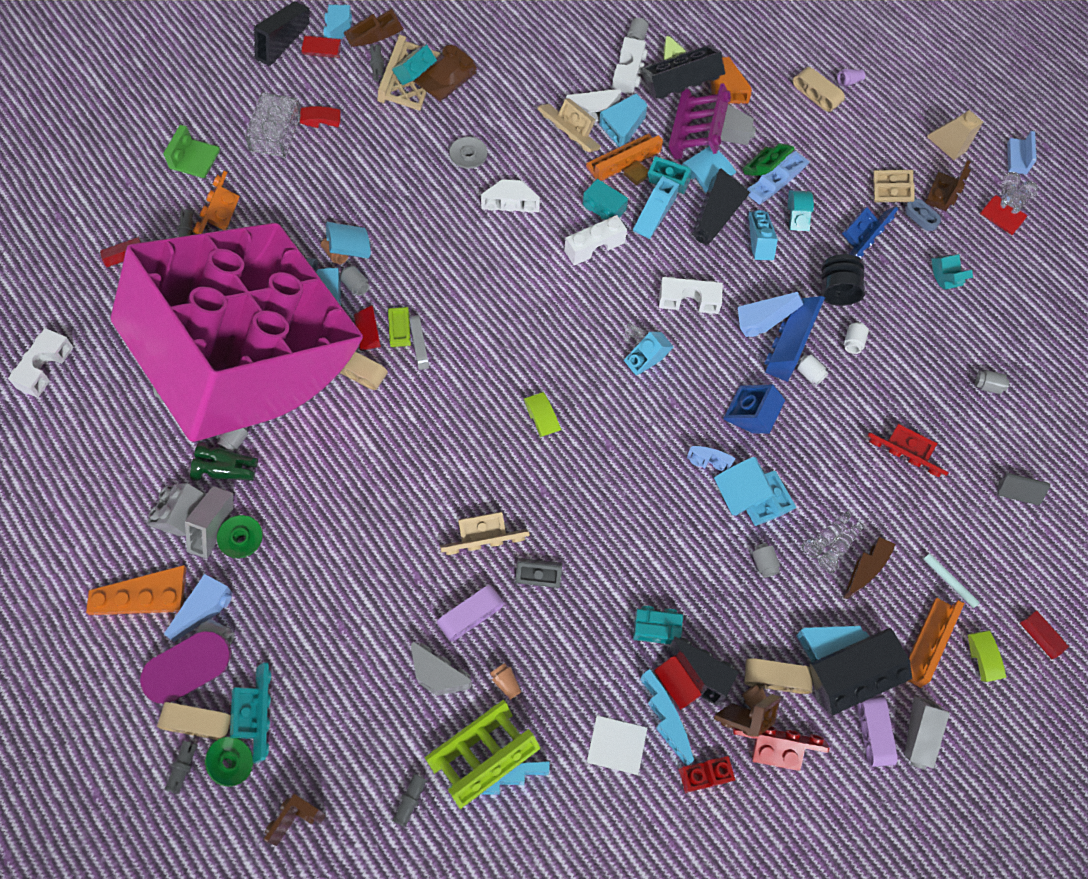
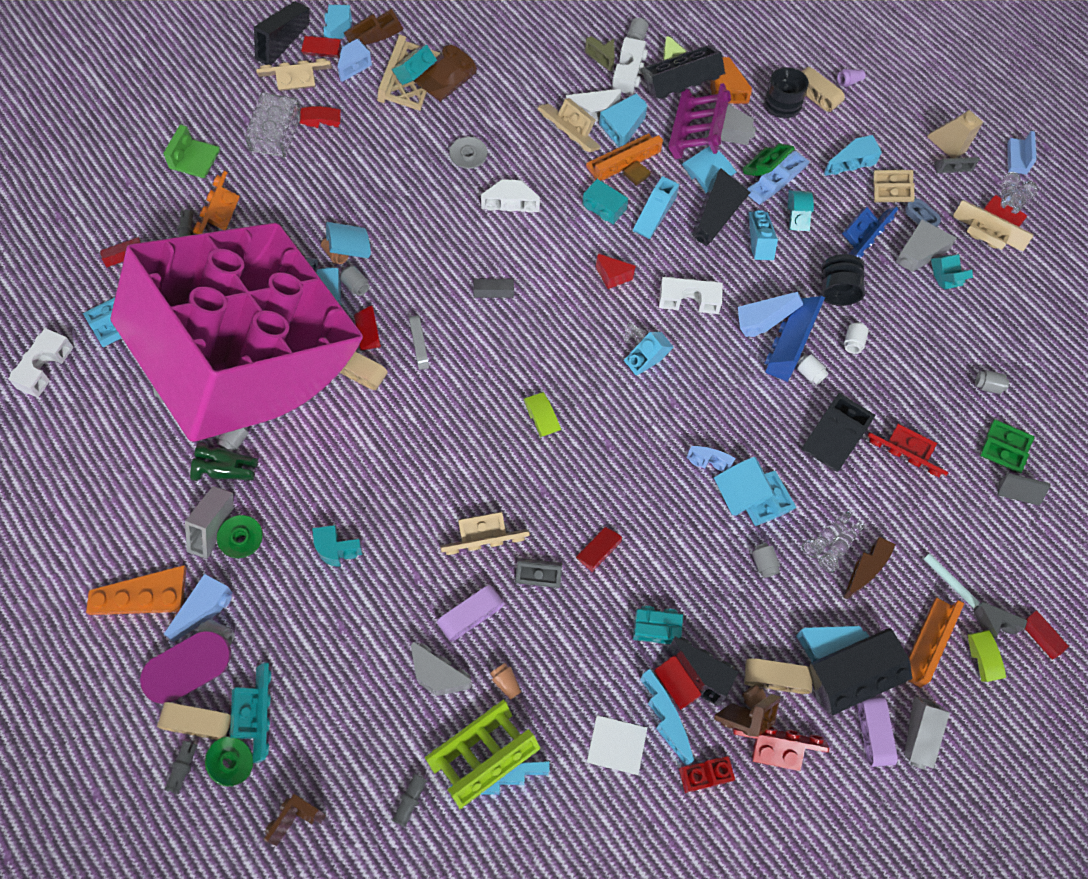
light grey slope [147,483,206,536] -> none
dark grey pin [370,45,384,82] -> none
lime tile [388,307,411,347] -> none
white arch [564,215,627,266] -> none
teal brick [648,156,692,194] -> none
blue slope [724,384,785,434] -> none
reddish brown bracket [925,160,971,212] -> none
none -> medium azure slope [83,297,122,347]
none -> tan bracket [256,59,332,91]
none -> teal brick [312,525,363,567]
none -> light blue slope [338,39,372,82]
none -> dark grey slope [474,279,514,298]
none -> red slope [576,527,623,572]
none -> olive slope [585,36,615,72]
none -> red slope [595,254,636,289]
none -> black wheel [764,67,809,118]
none -> black slope [801,393,876,473]
none -> medium azure slope [824,135,882,176]
none -> light grey slope [895,220,957,272]
none -> dark grey slope [934,157,980,173]
none -> tan bracket [953,200,1033,251]
none -> dark grey slope [973,602,1027,638]
none -> green slope [980,419,1035,474]

